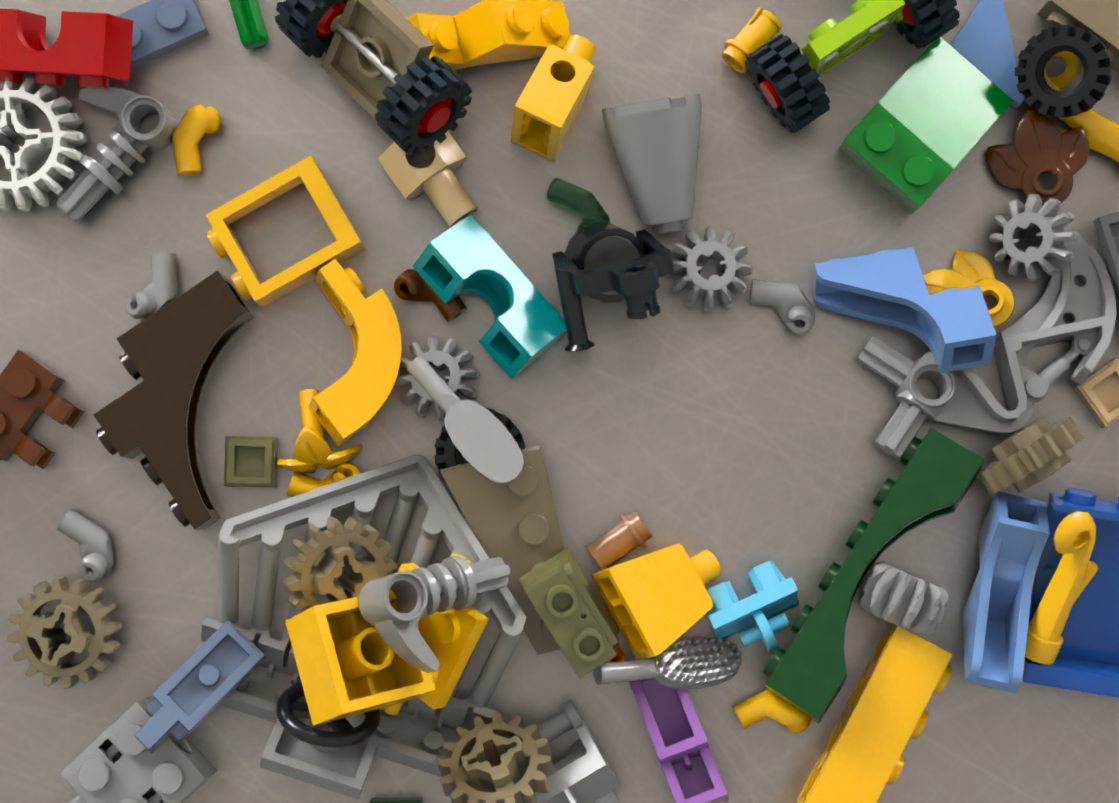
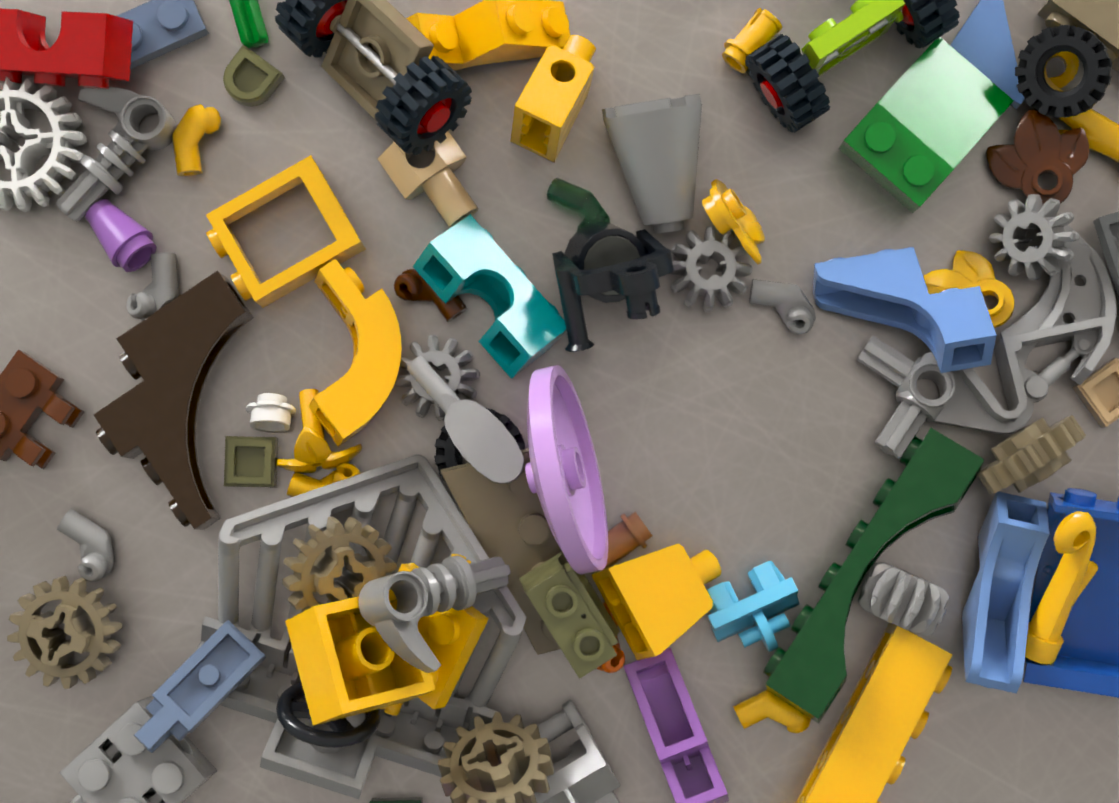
light grey piece [593,638,742,689] -> none
none -> medium lavender cone [85,199,157,272]
none -> olive tile [223,45,285,107]
none -> white plate [246,393,296,433]
none -> lavender dish [525,365,608,575]
none -> yellow plate [702,179,765,265]

